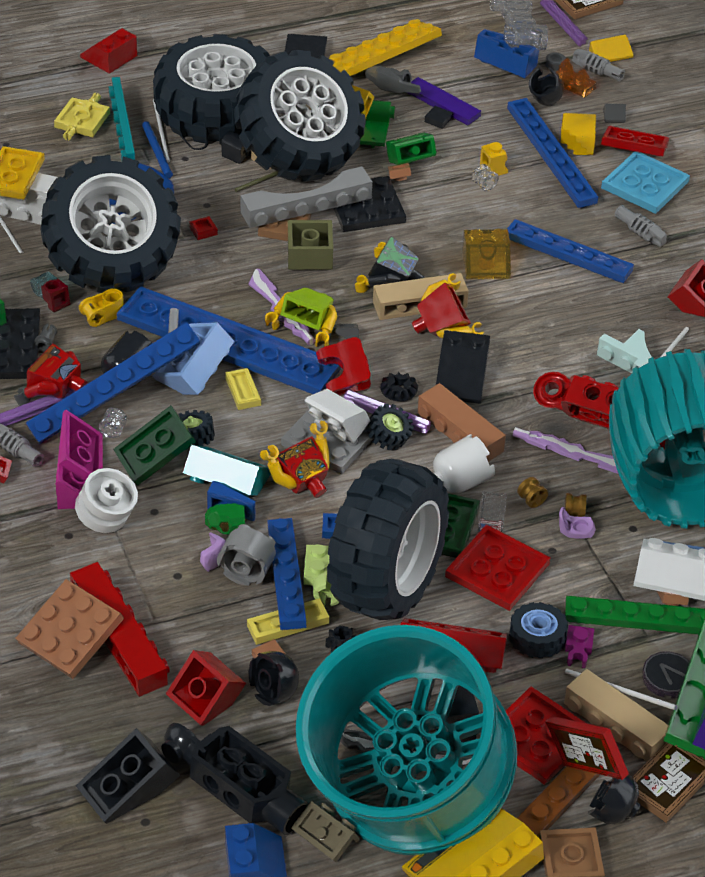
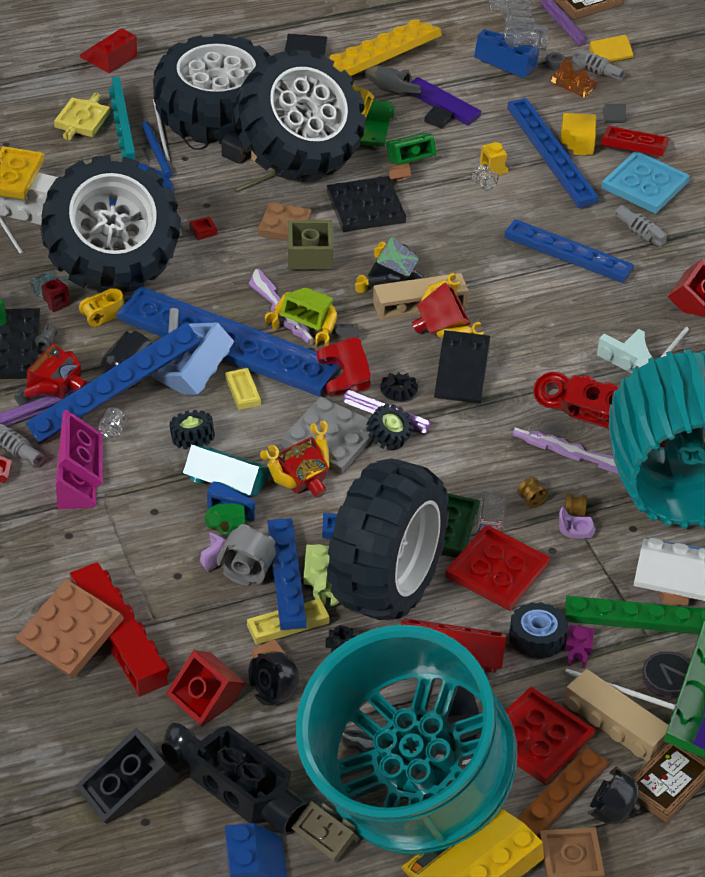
white wheel [75,468,138,533] -> none
dark green plate [113,405,196,486] -> none
light grey arch [240,166,372,228] -> none
white slope [305,389,370,443] -> none
nougat brick [418,383,506,462] -> none
white cylinder [433,434,495,493] -> none
clear yellow slope [462,229,511,279] -> none
black helmet [529,68,564,106] -> none
tile [545,716,629,780] -> none

